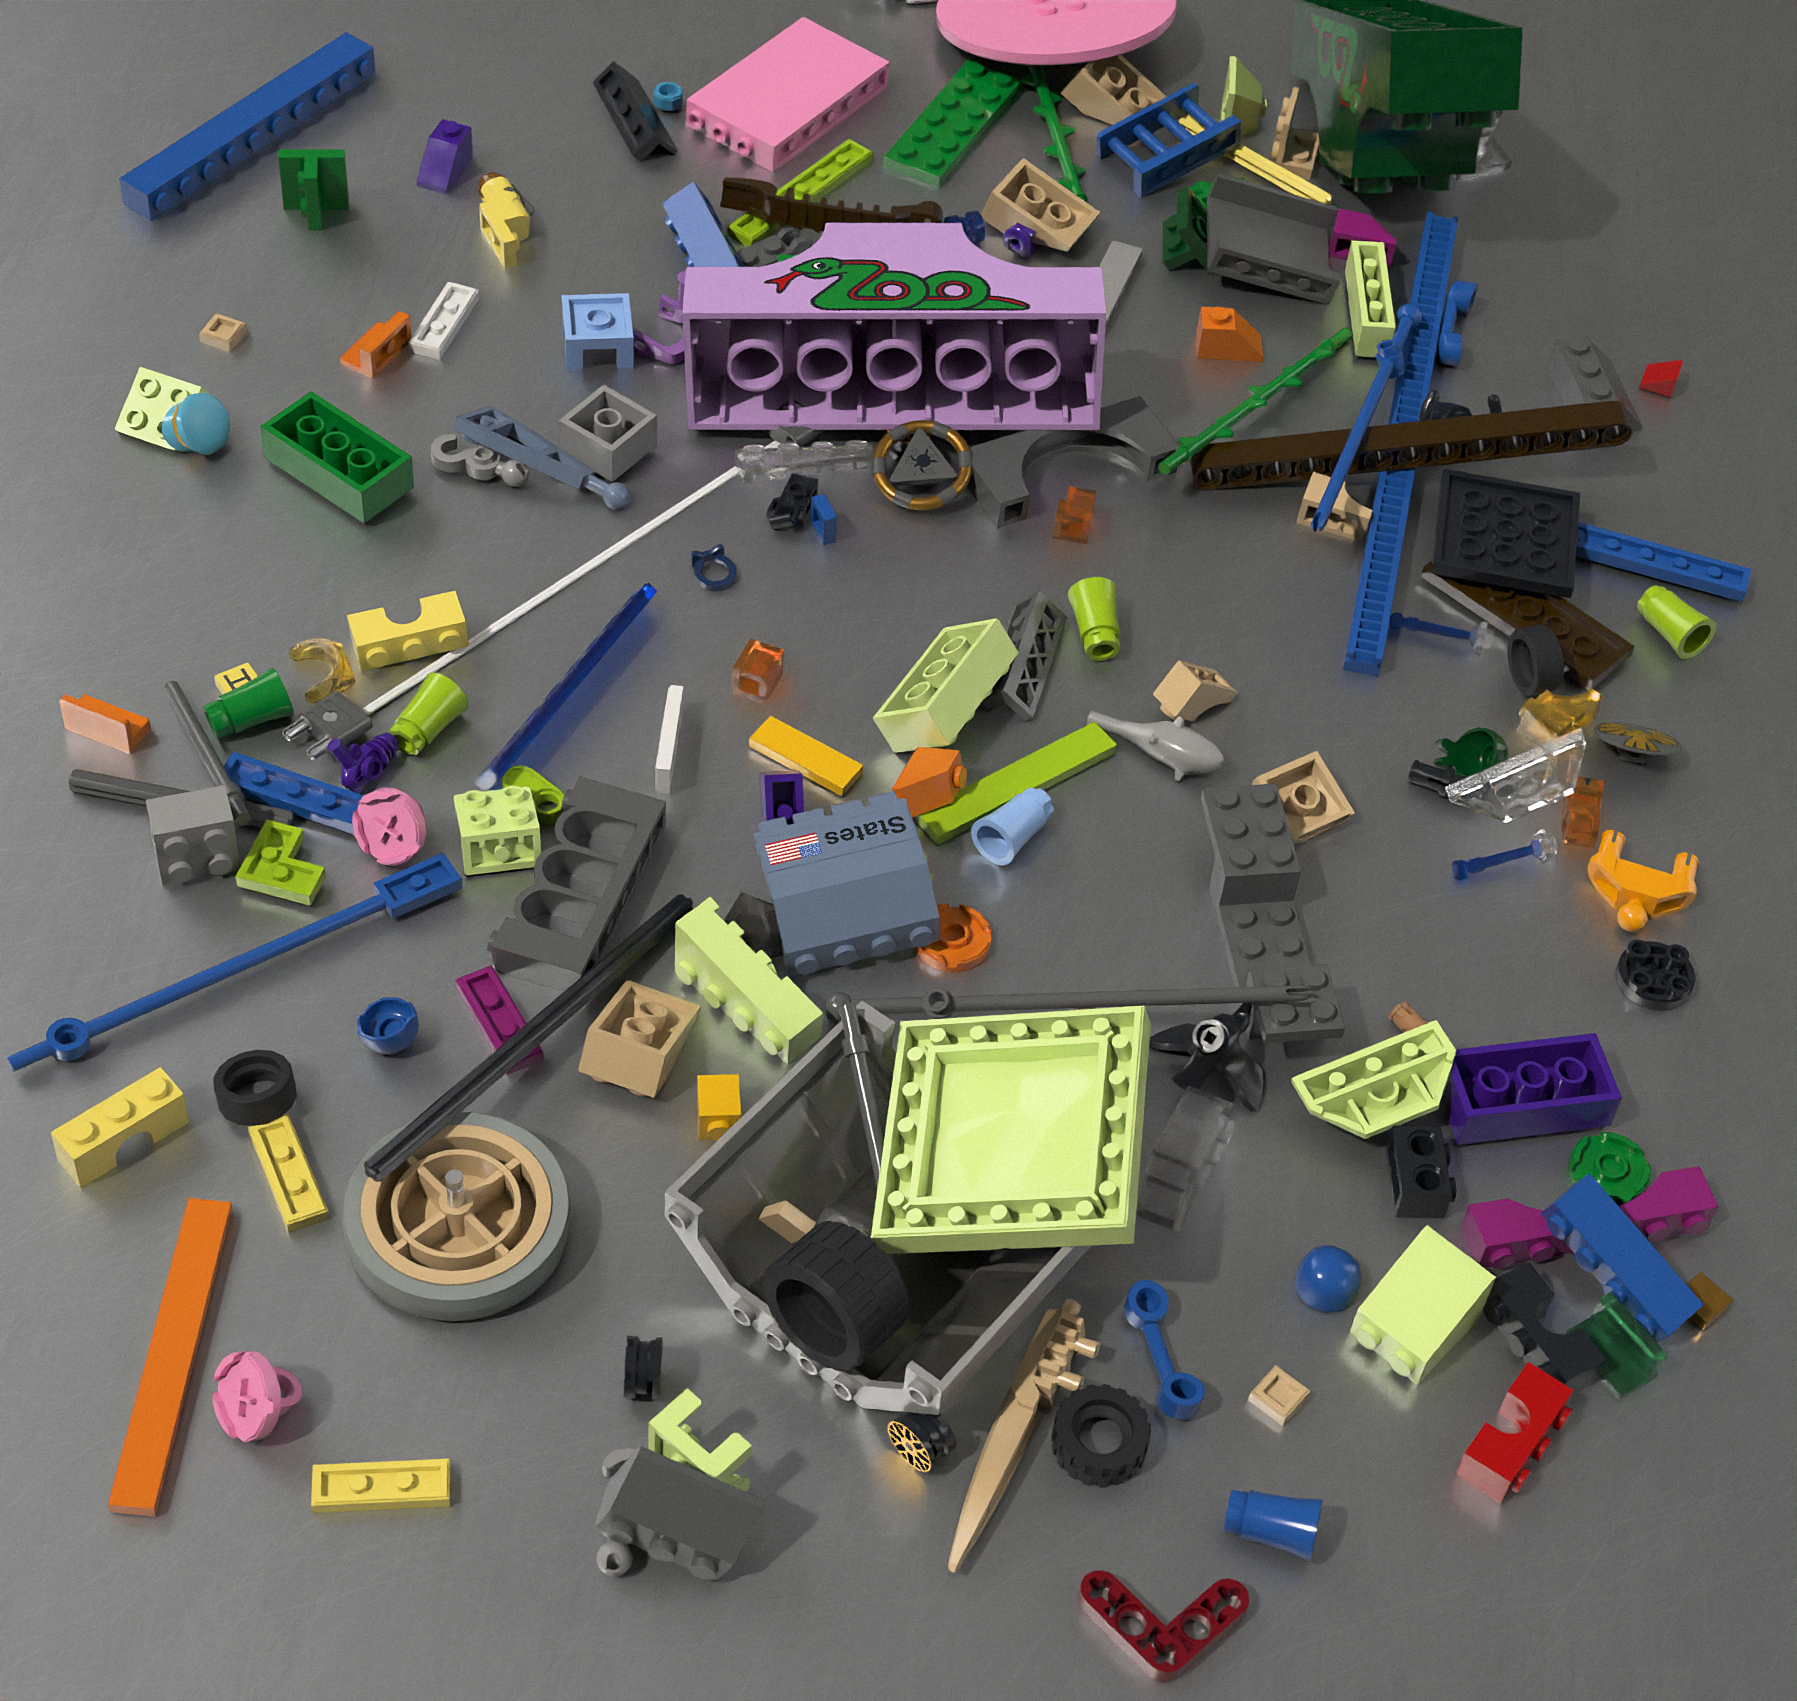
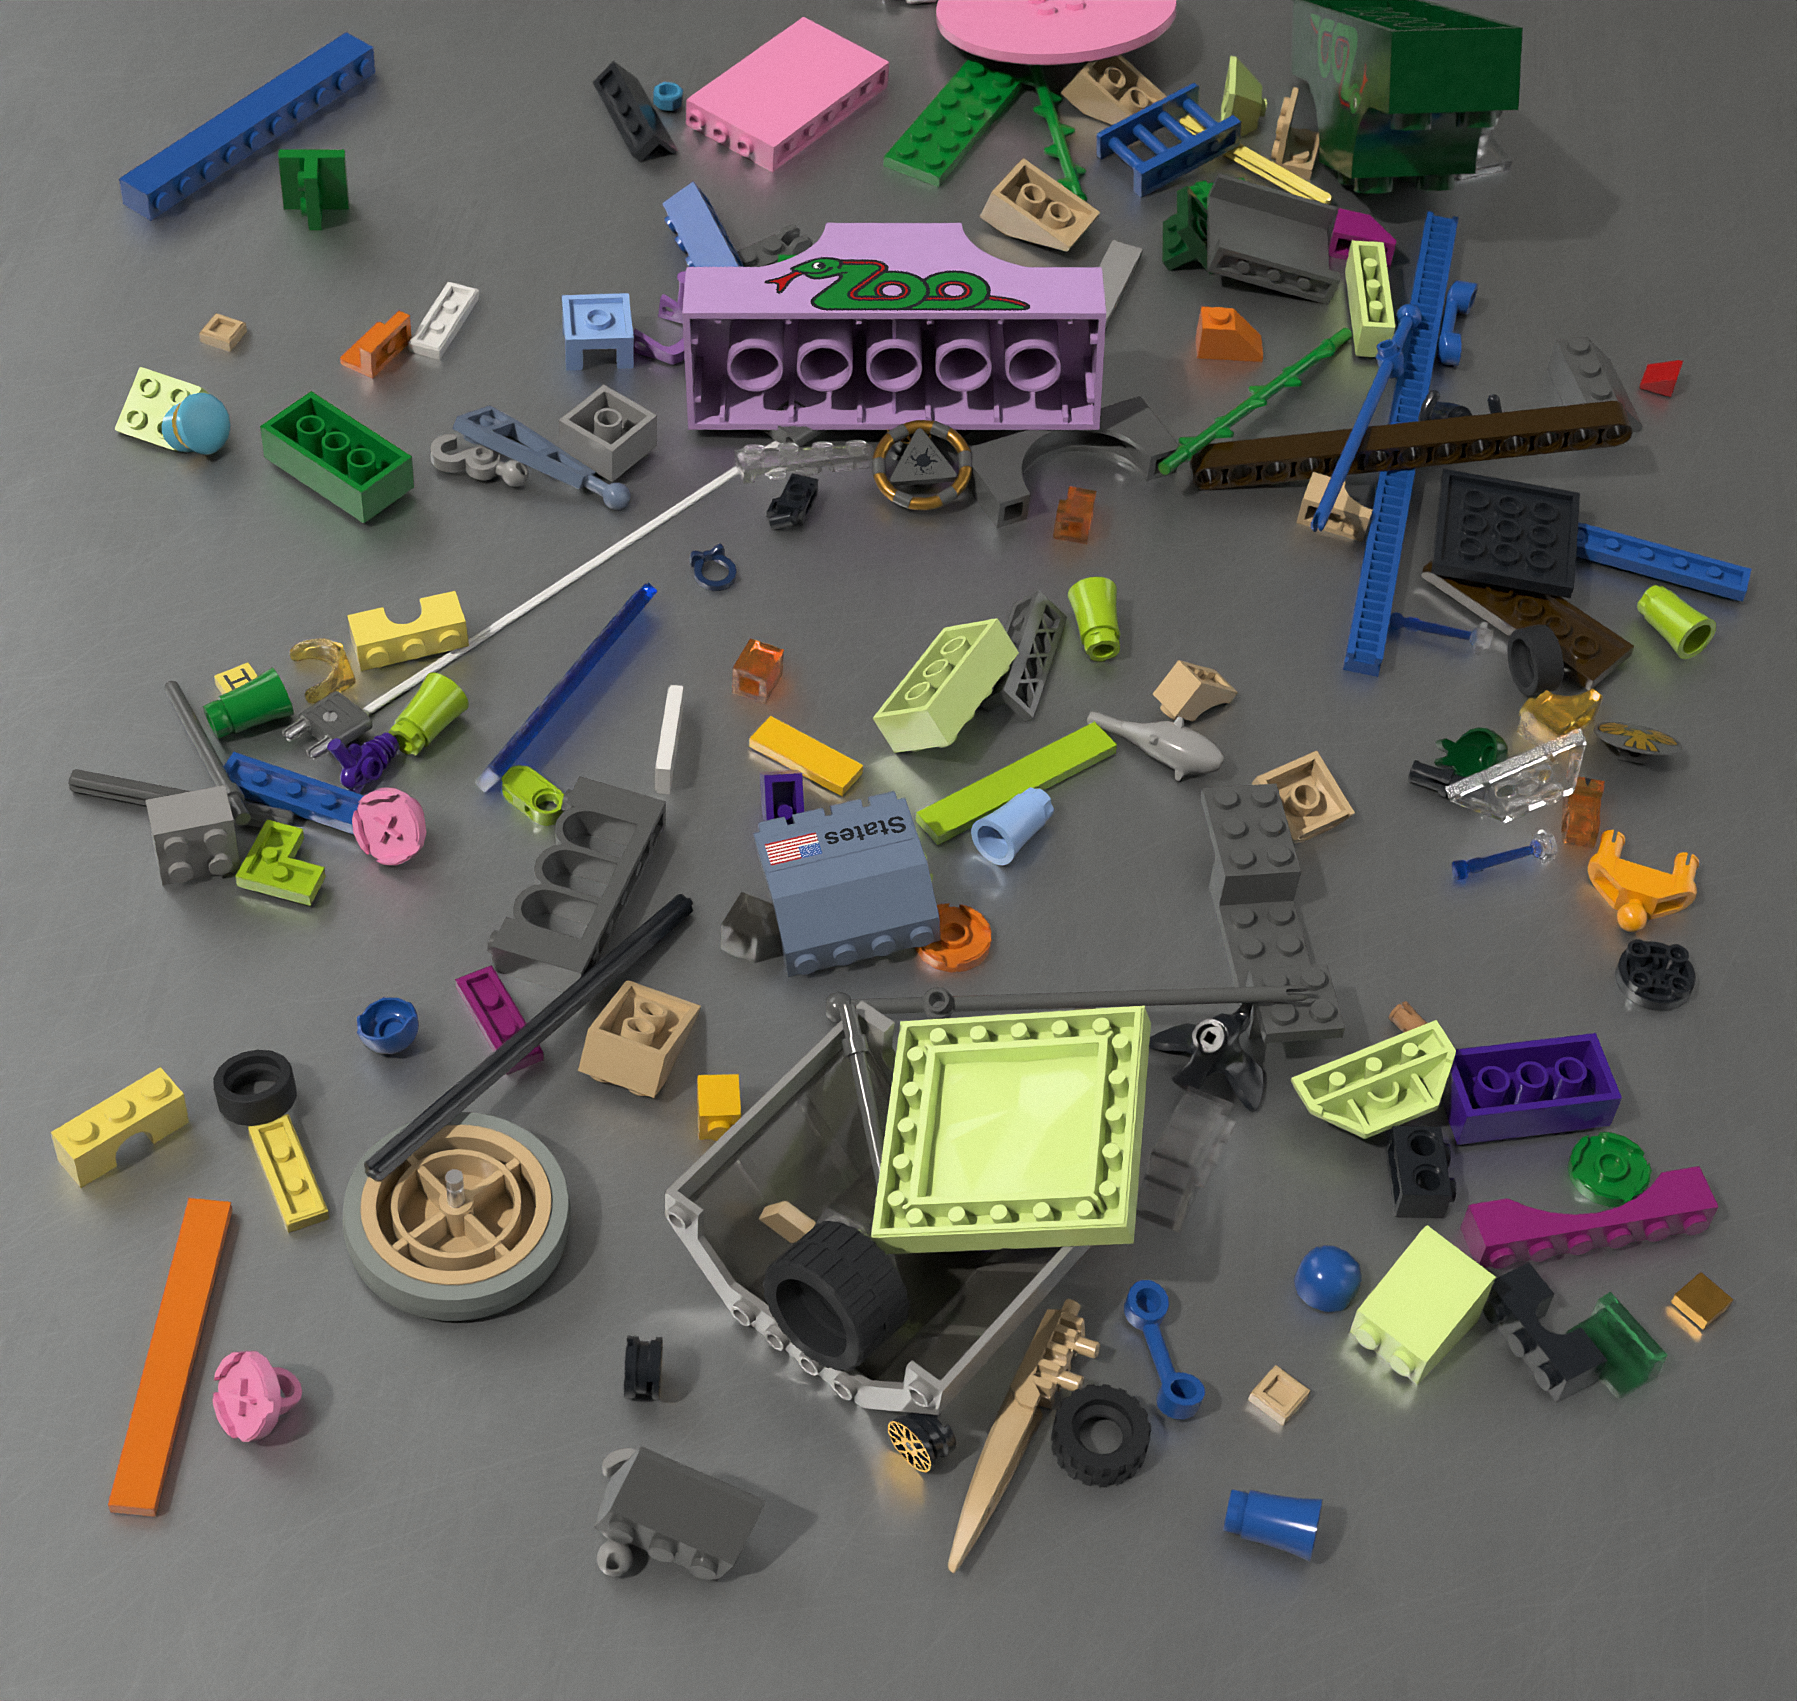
blue bar [6,853,463,1072] -> none
panel [59,694,151,754] -> none
light yellow tile [311,1458,450,1513] -> none
dark purple slope [417,119,473,194] -> none
yellowish green bracket [454,786,542,876] -> none
light yellow plate [478,172,534,268] -> none
yellowish green panel [648,1388,752,1492] -> none
yellowish green wedge [675,897,823,1064] -> none
dark brown piece [720,177,943,233] -> none
lime tile [727,139,873,247] -> none
blue tile [810,494,838,545] -> none
orange slope [892,747,967,817] -> none
clear blue wheel [943,210,985,244] -> none
dark purple piece [1003,223,1038,257] -> none
dark red beam [1078,1570,1250,1683] -> none
red arch [1456,1362,1574,1503] -> none
blue brick [1540,1173,1704,1344] -> none

